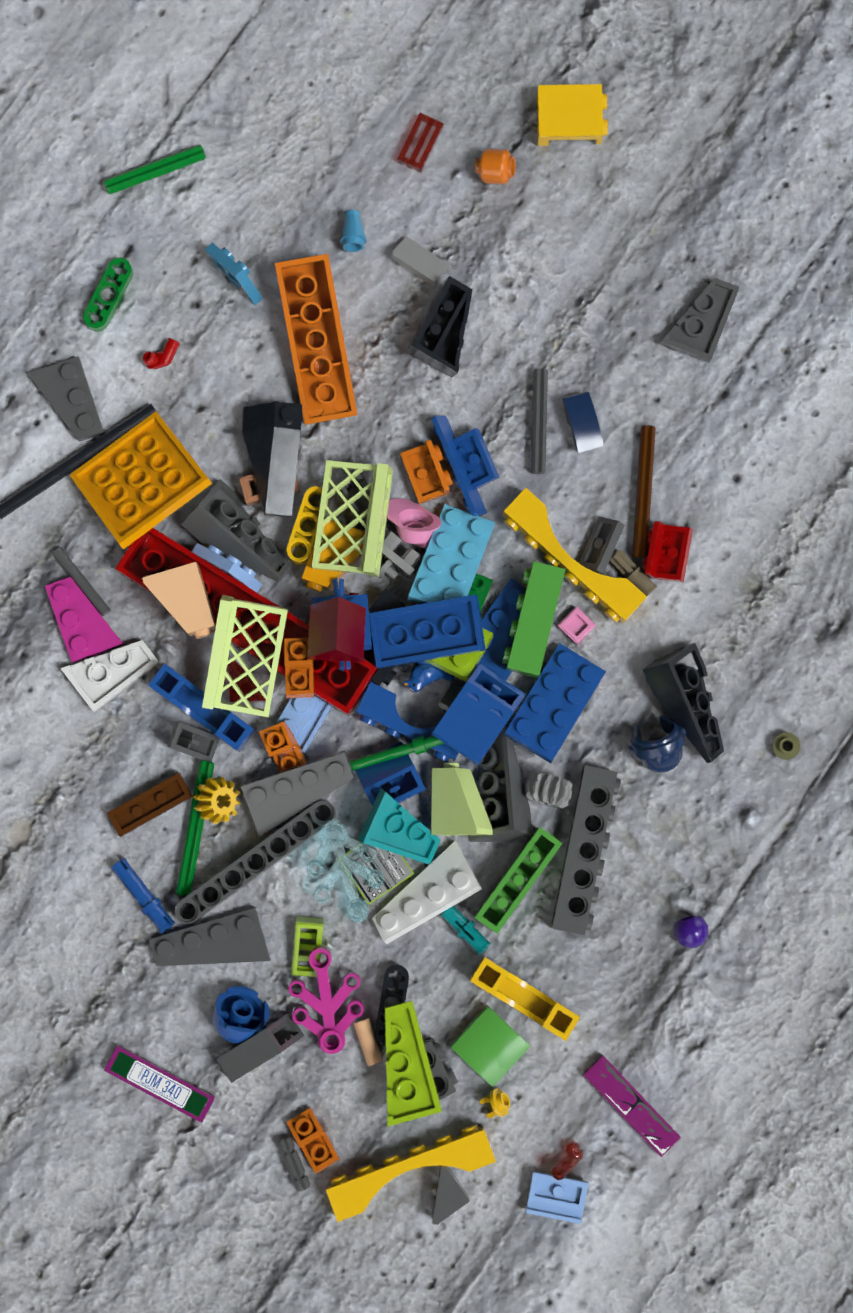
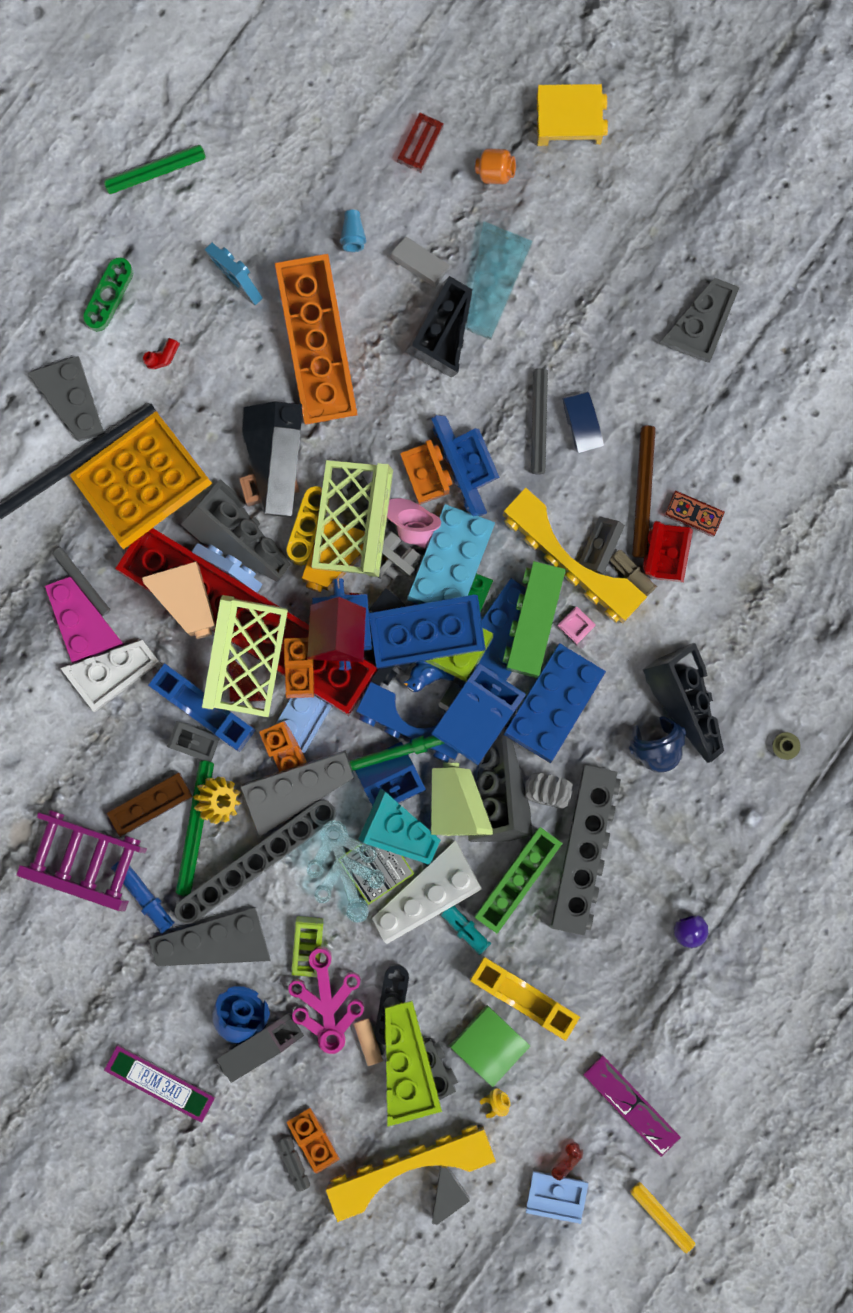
none -> magenta fence [16,810,147,911]
none -> clear light blue wing [467,221,533,340]
none -> yellow axle [630,1182,695,1253]
none -> tile [664,490,725,538]

